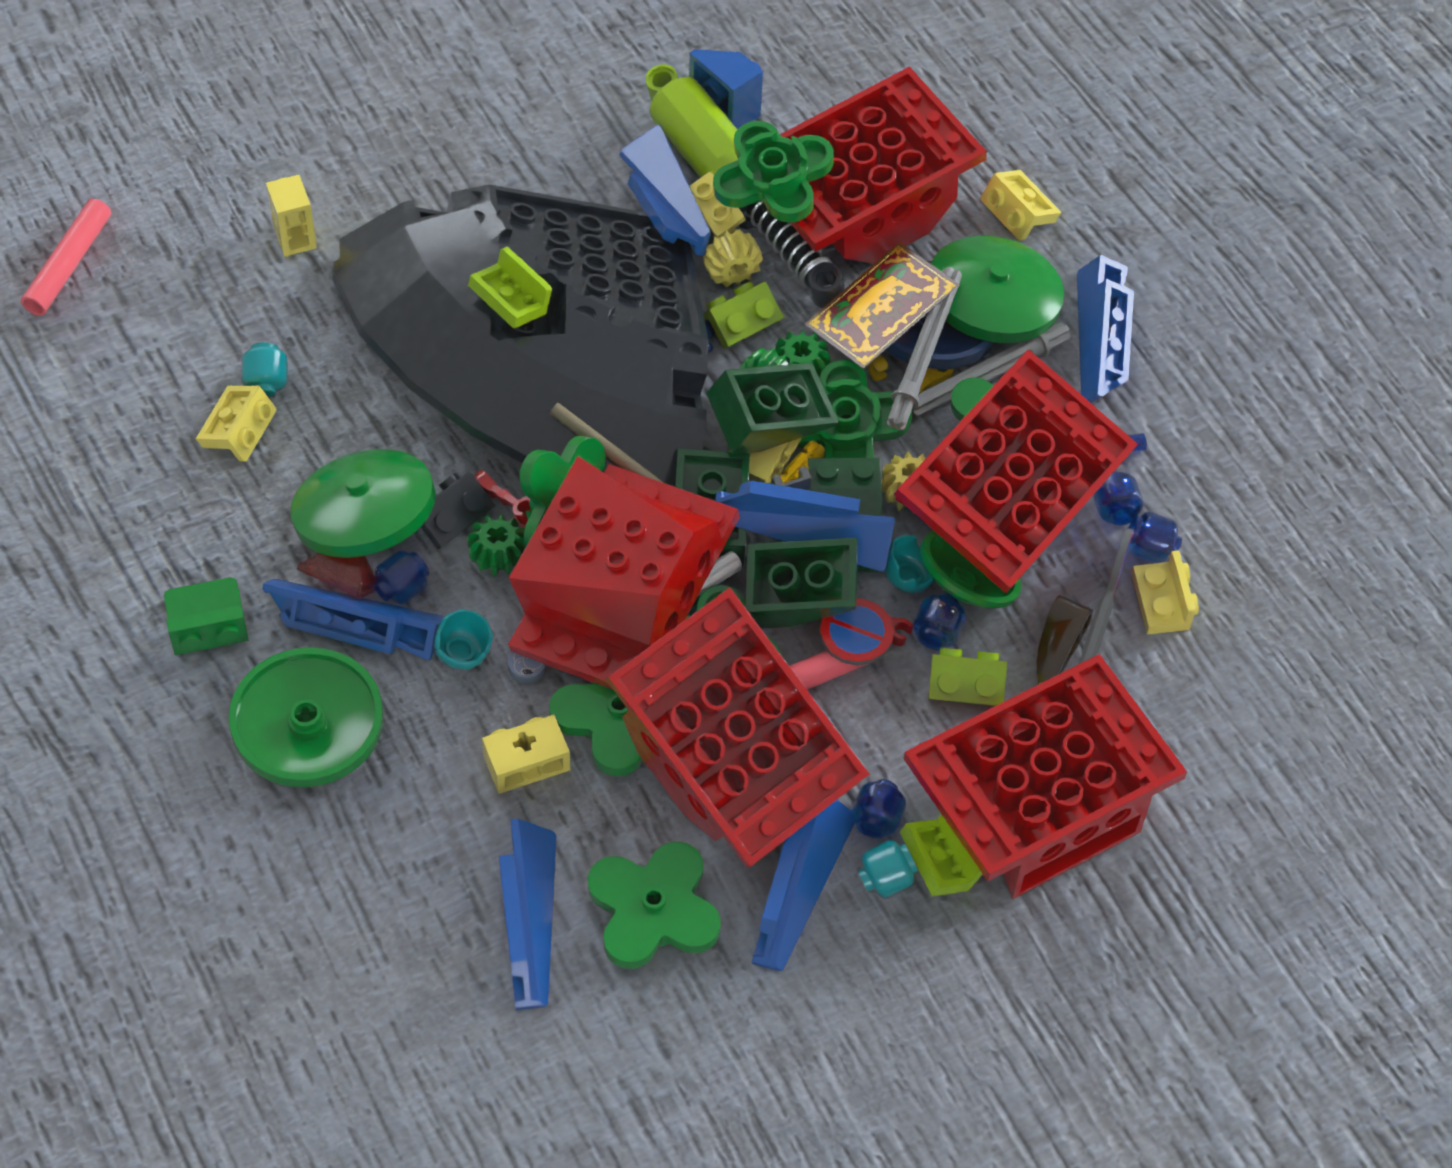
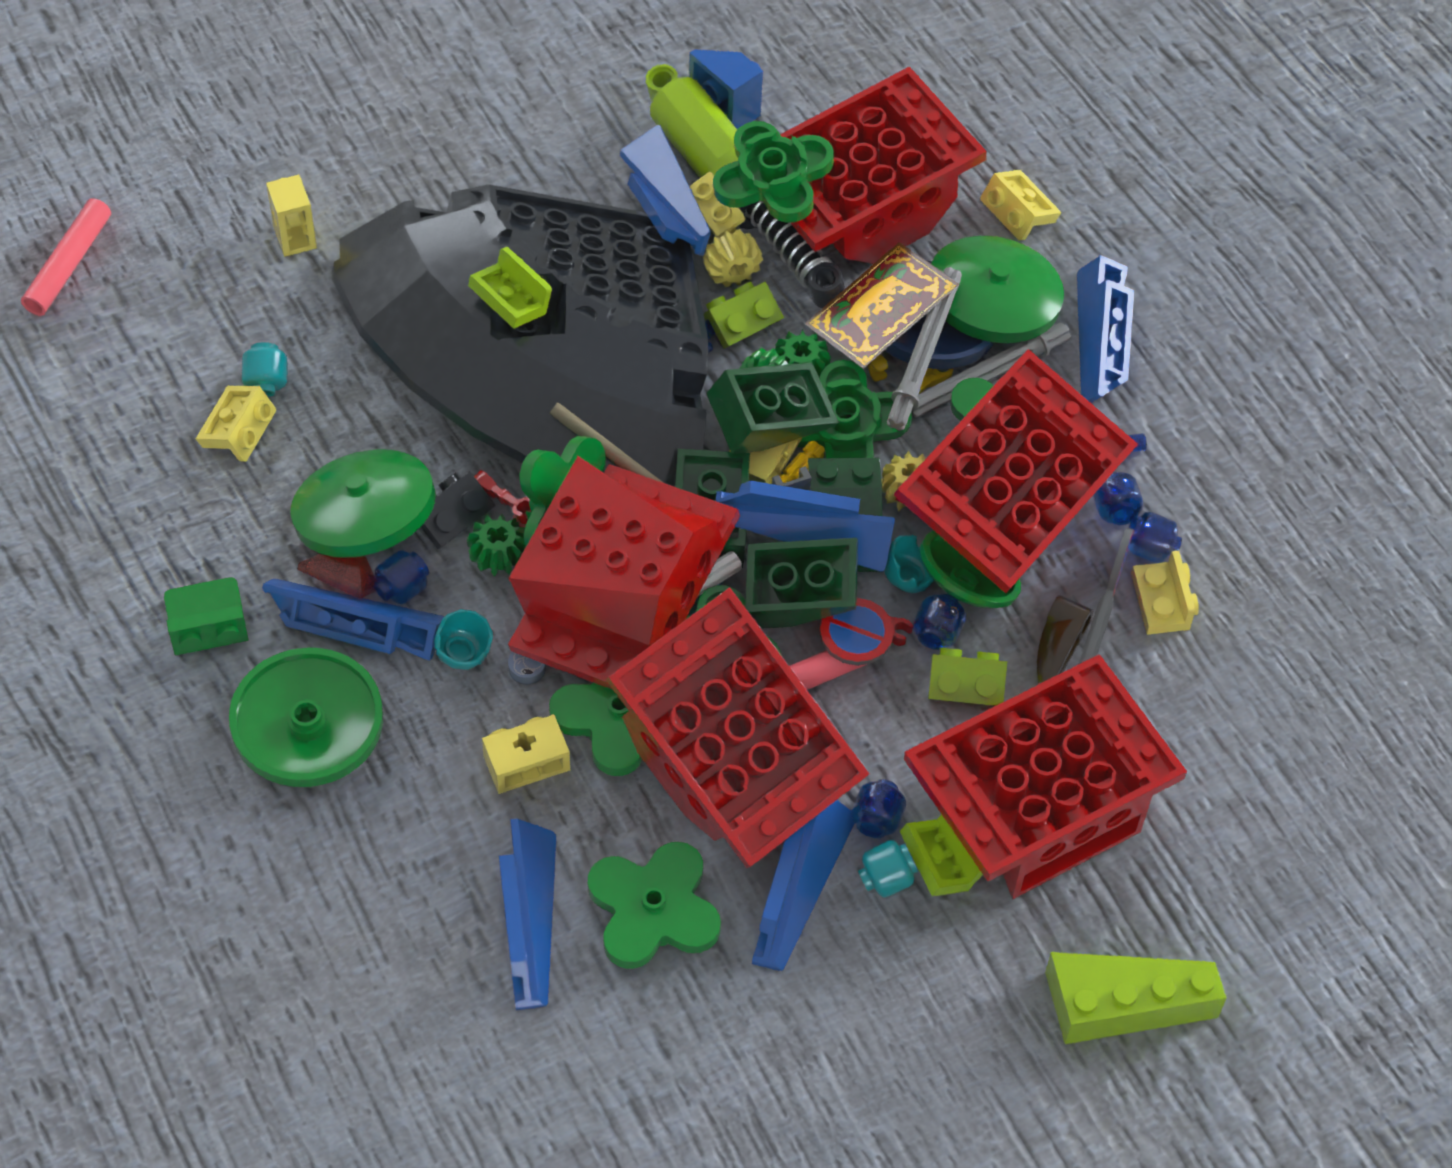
none -> lime wedge [1045,952,1227,1044]

